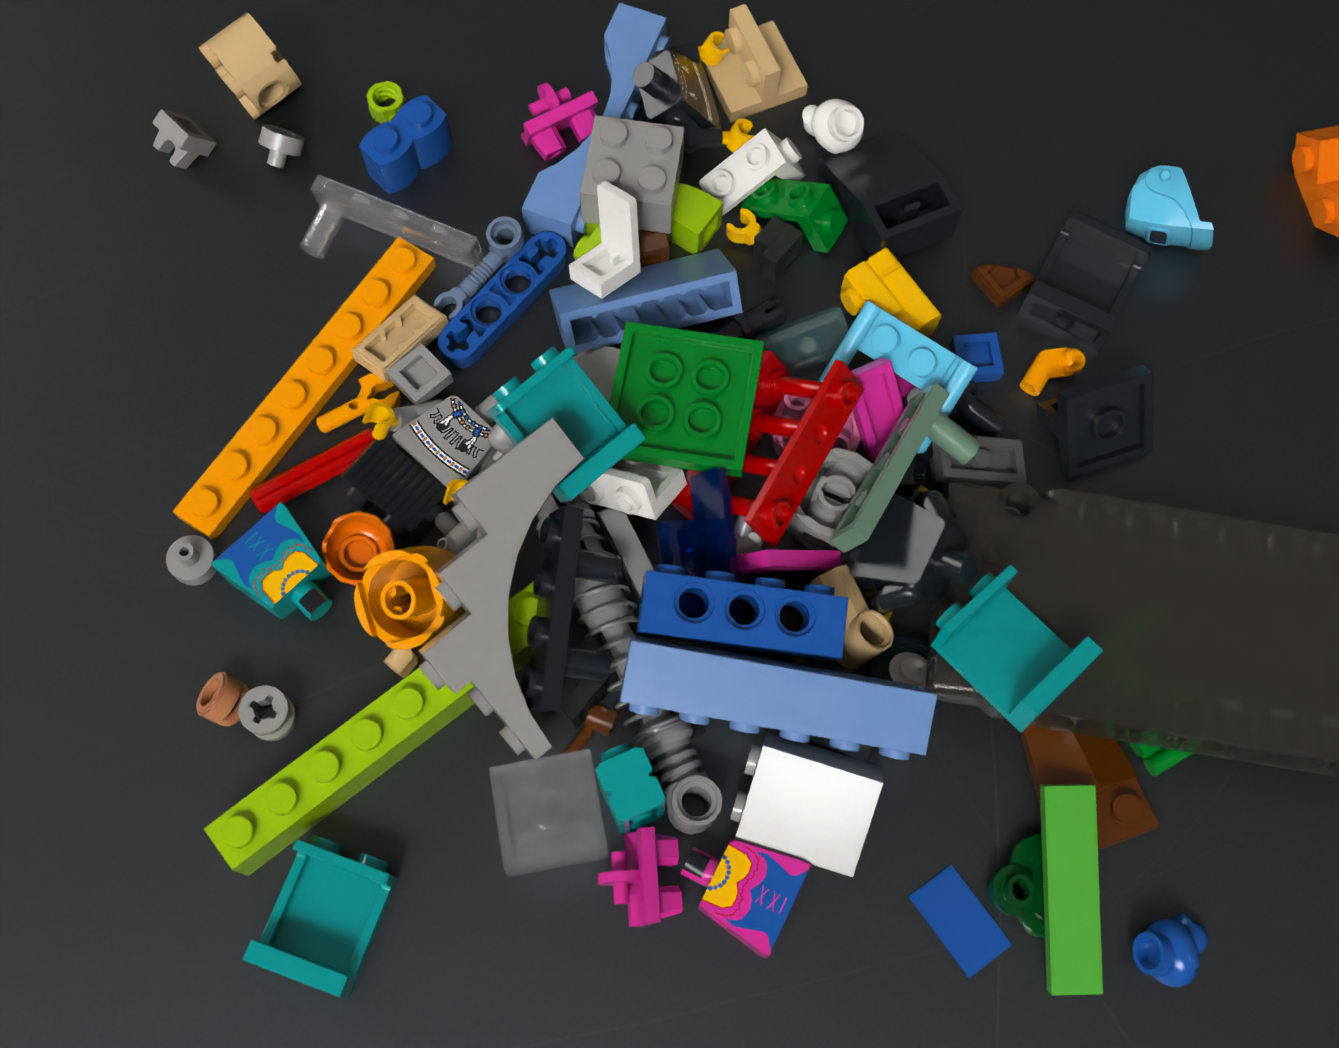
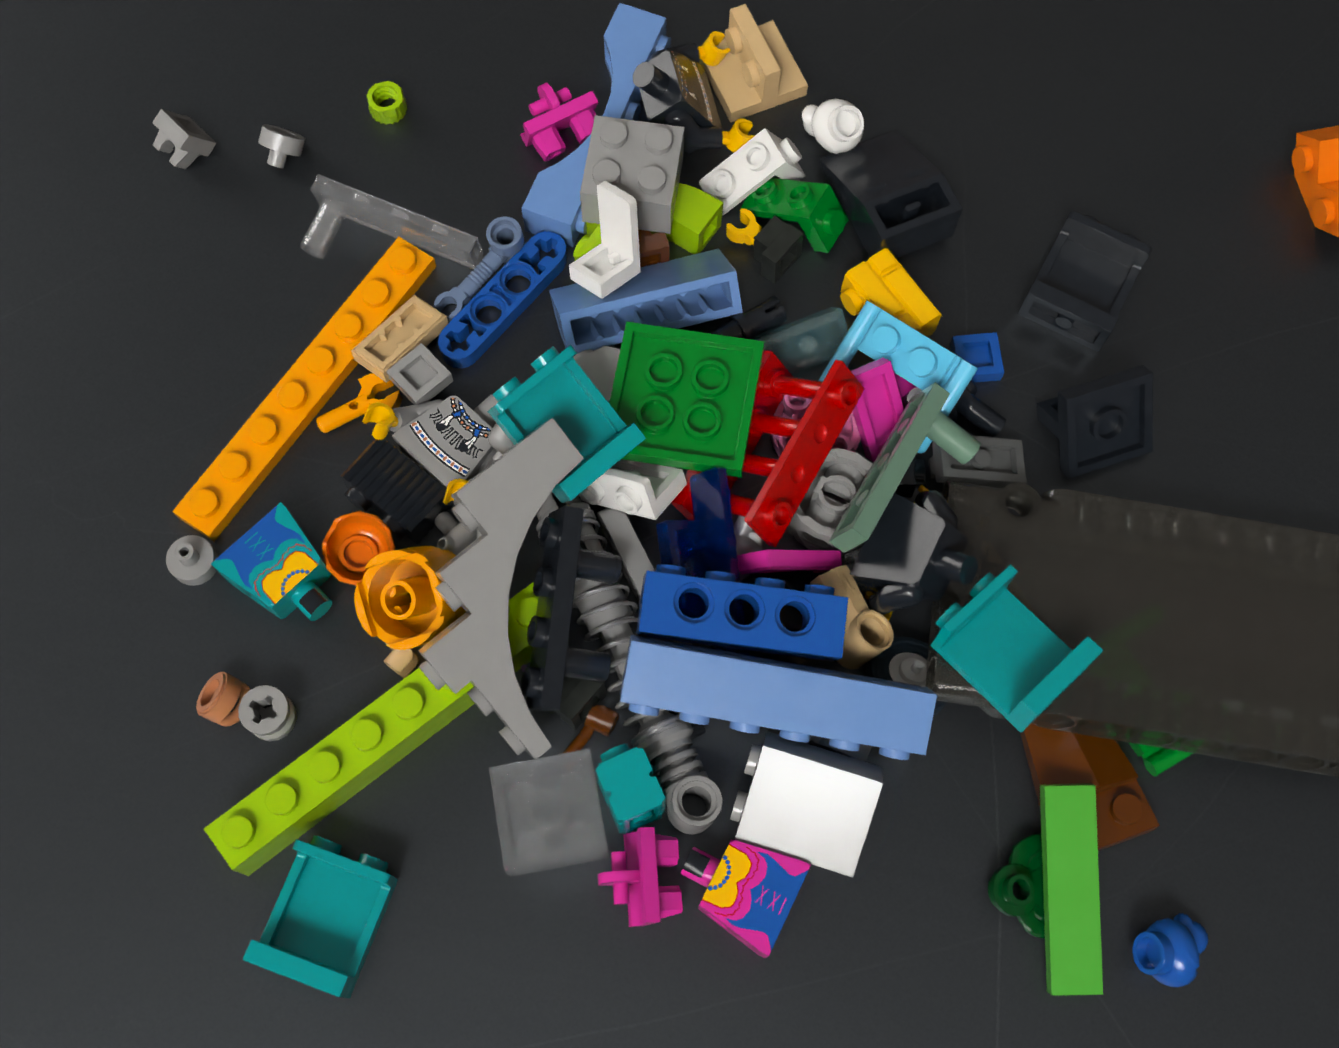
tan brick [198,13,302,120] -> none
red axle [250,429,375,513] -> none
blue brick [359,95,453,194] -> none
blue sticker [909,864,1012,978] -> none
reddish brown tile [970,263,1035,309] -> none
light orange arm [1019,347,1086,396] -> none
medium azure helmet [1125,165,1213,250] -> none

